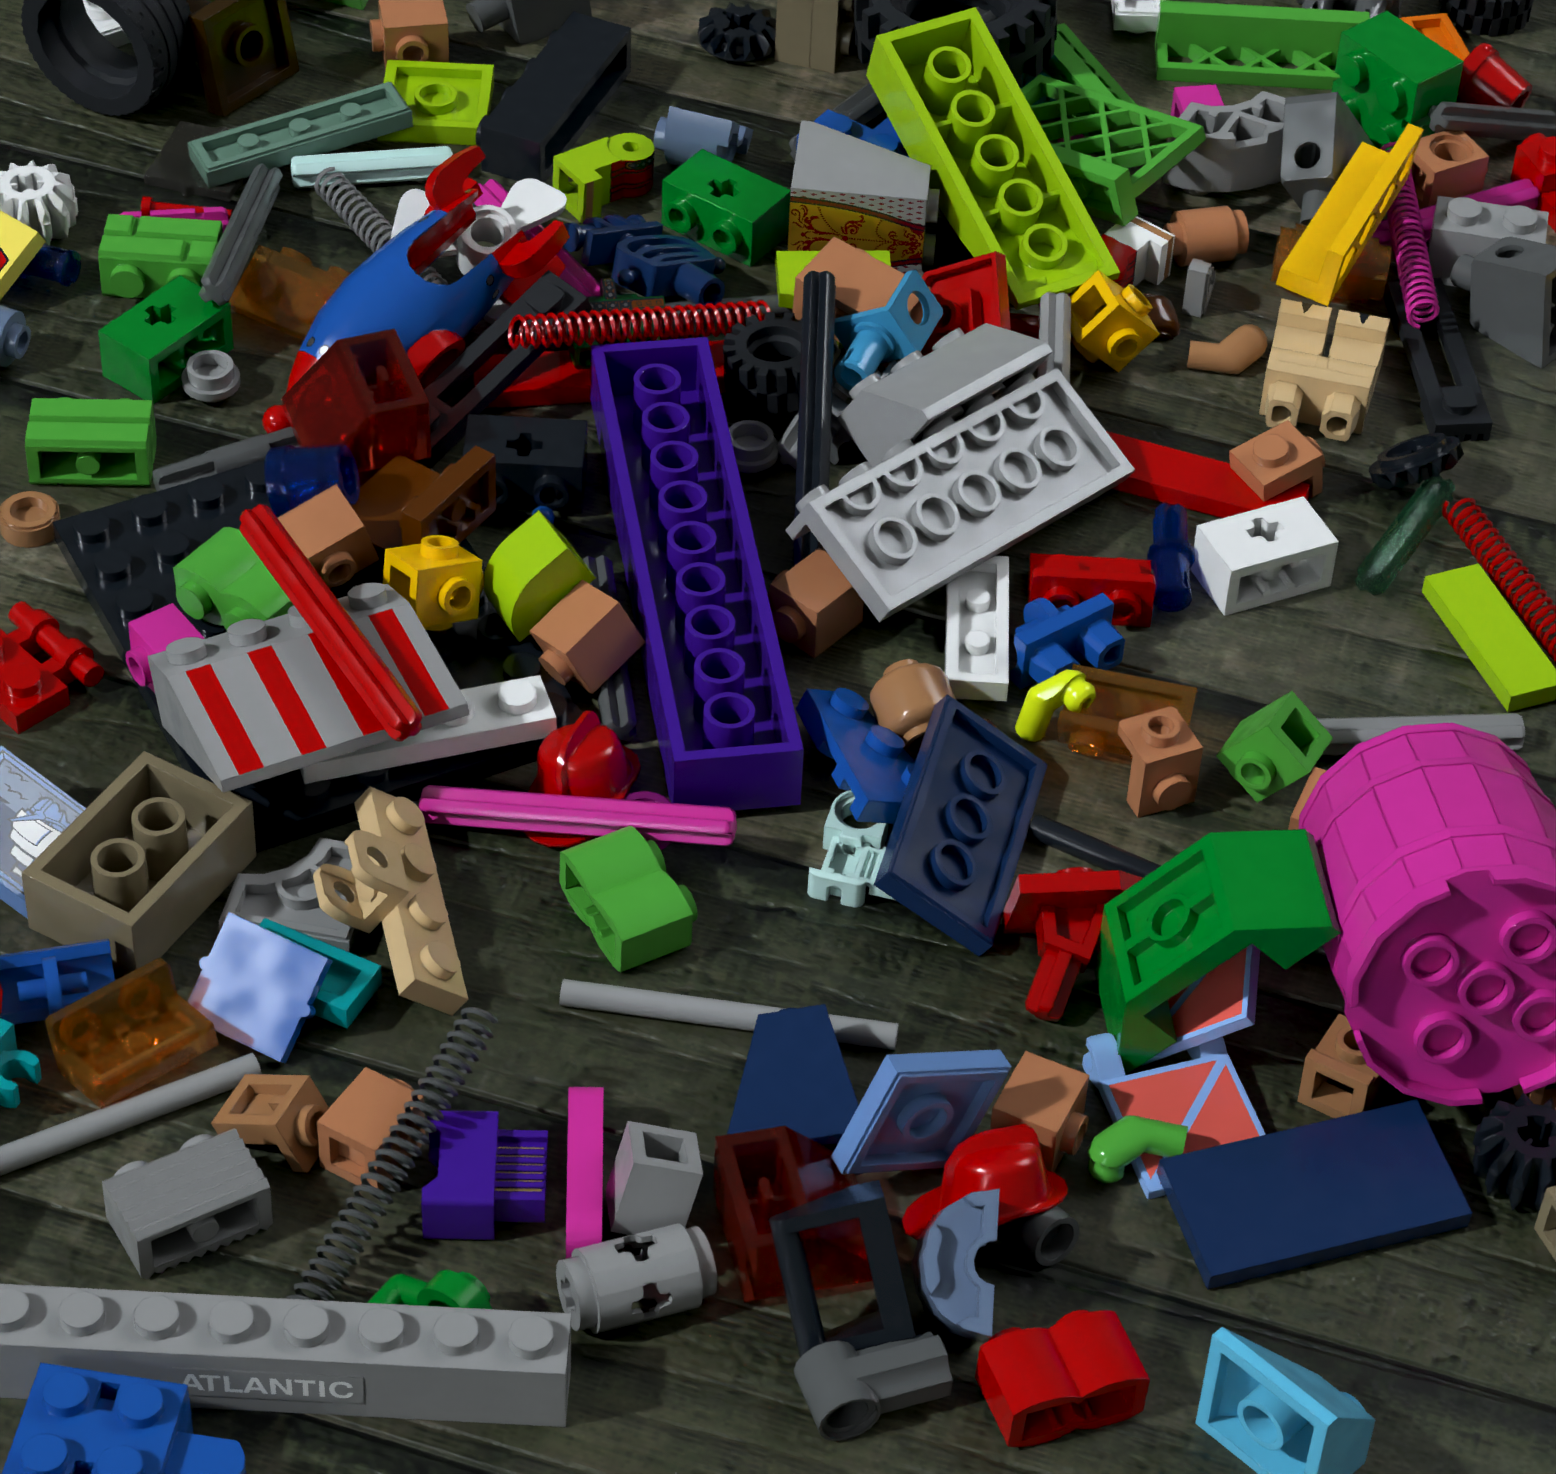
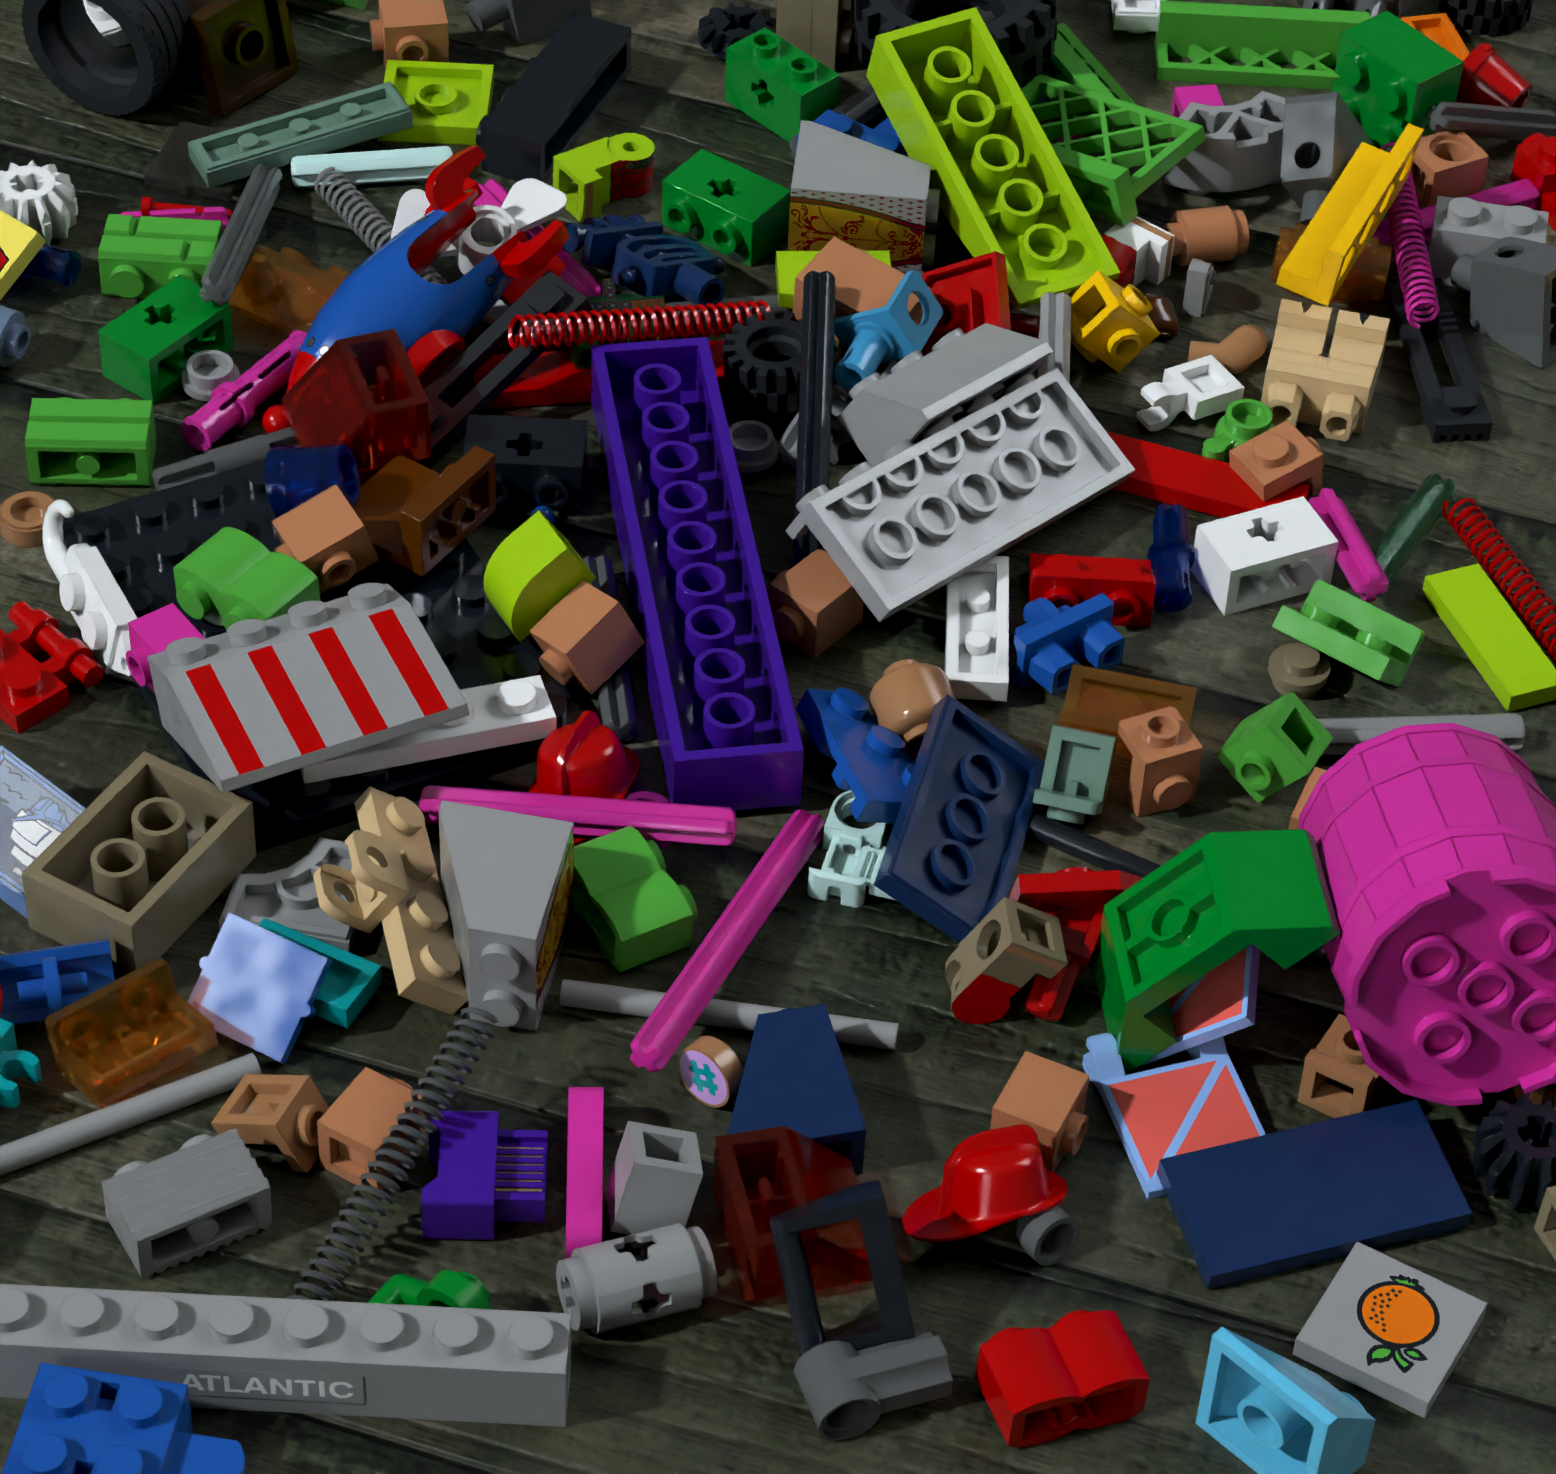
red axle [239,504,422,742] -> none
yellow brick [383,535,484,631] -> none
sand blue cylinder [653,106,754,167] -> none
medium blue tile [831,1049,1012,1174] -> none
sand blue cylinder [912,1189,1000,1342] -> none
neon yellow arm [1015,669,1096,742] -> none
bright green arm [1087,1115,1188,1183] -> none
black gear [1369,433,1464,489] -> none
none -> white plate [42,499,137,676]
none -> dark pink pin [180,330,307,452]
none -> light grey slope [439,800,574,1031]
none -> dark pink axle [630,809,825,1073]
none -> tile [677,1036,744,1108]
none -> green brick [725,27,840,142]
none -> dark tan leg [945,897,1068,1024]
none -> sand green bracket [1033,724,1118,824]
none -> white plate [1136,355,1245,431]
none -> bright green piece [1201,399,1275,463]
none -> dark tan plate [1268,643,1331,700]
none -> bright green bracket [1272,580,1425,687]
none -> light grey tile [1292,1242,1488,1418]
none -> dark pink axle [1308,488,1389,602]

